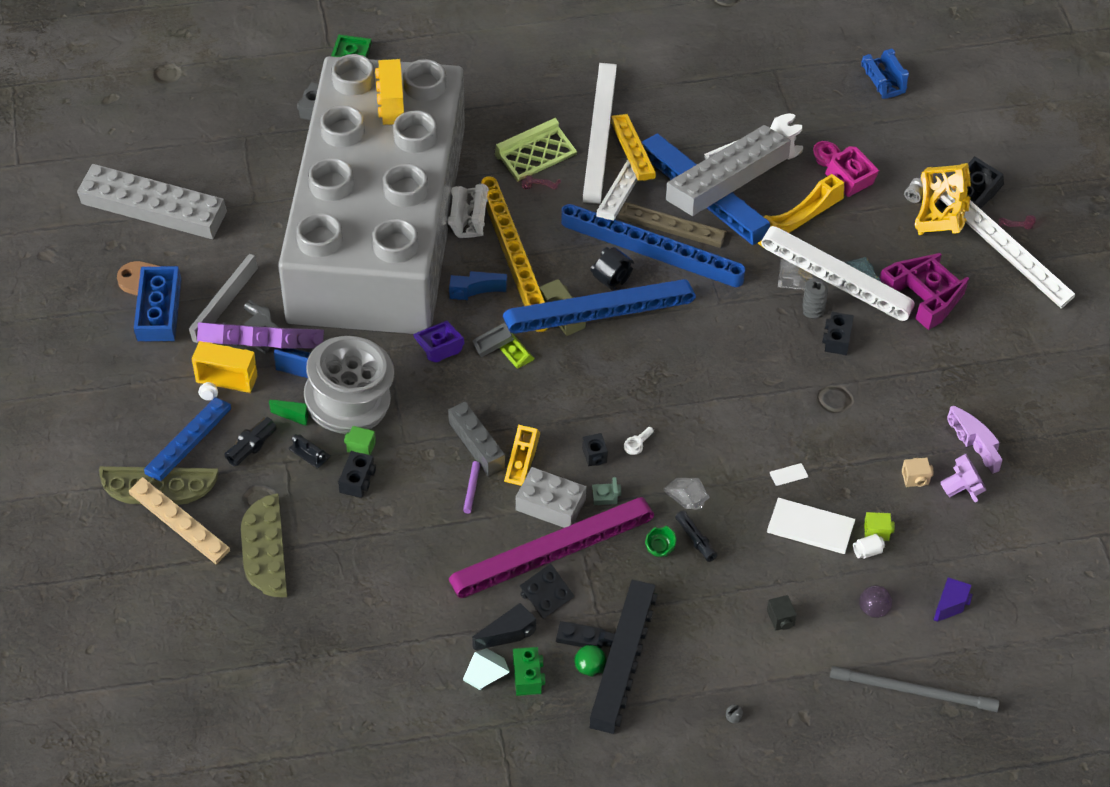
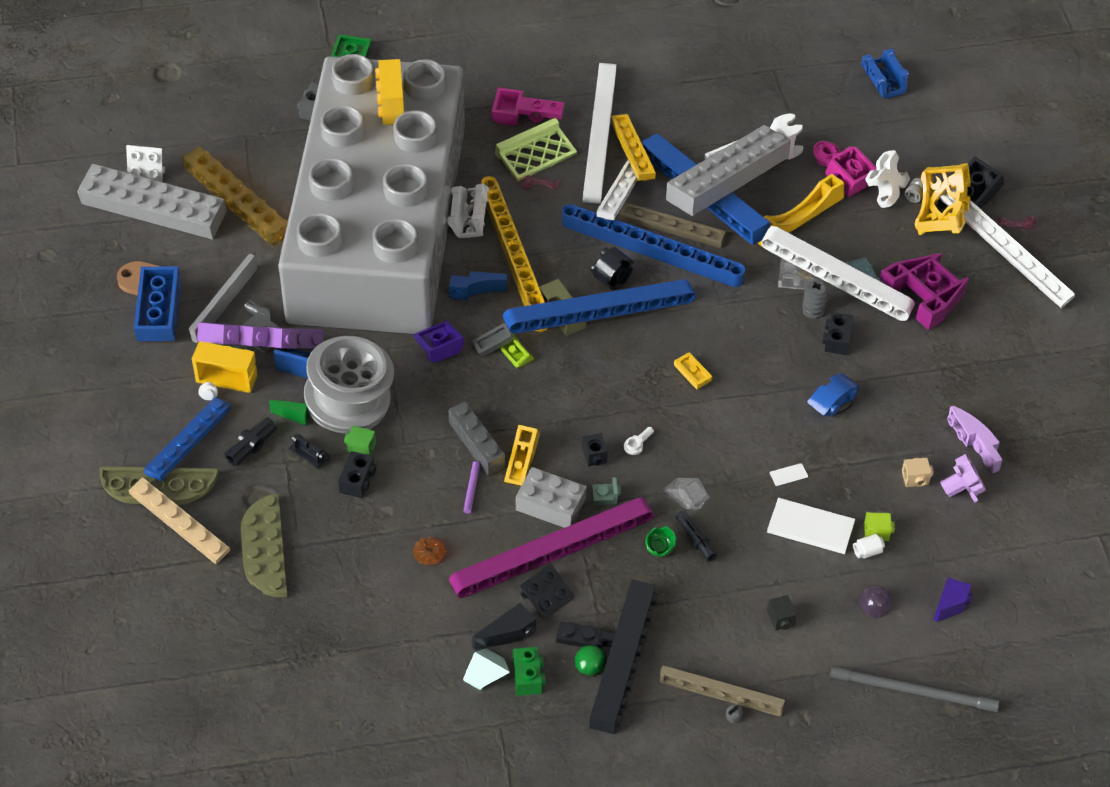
none -> white hinge [126,145,165,182]
none -> clear yellow brick [182,146,288,247]
none -> clear orange gear [413,536,445,565]
none -> dark pink plate [491,87,564,126]
none -> dark tan tile [660,665,785,716]
none -> yellow plate [674,352,712,389]
none -> blue brick [807,373,860,416]
none -> white piece [865,150,910,208]

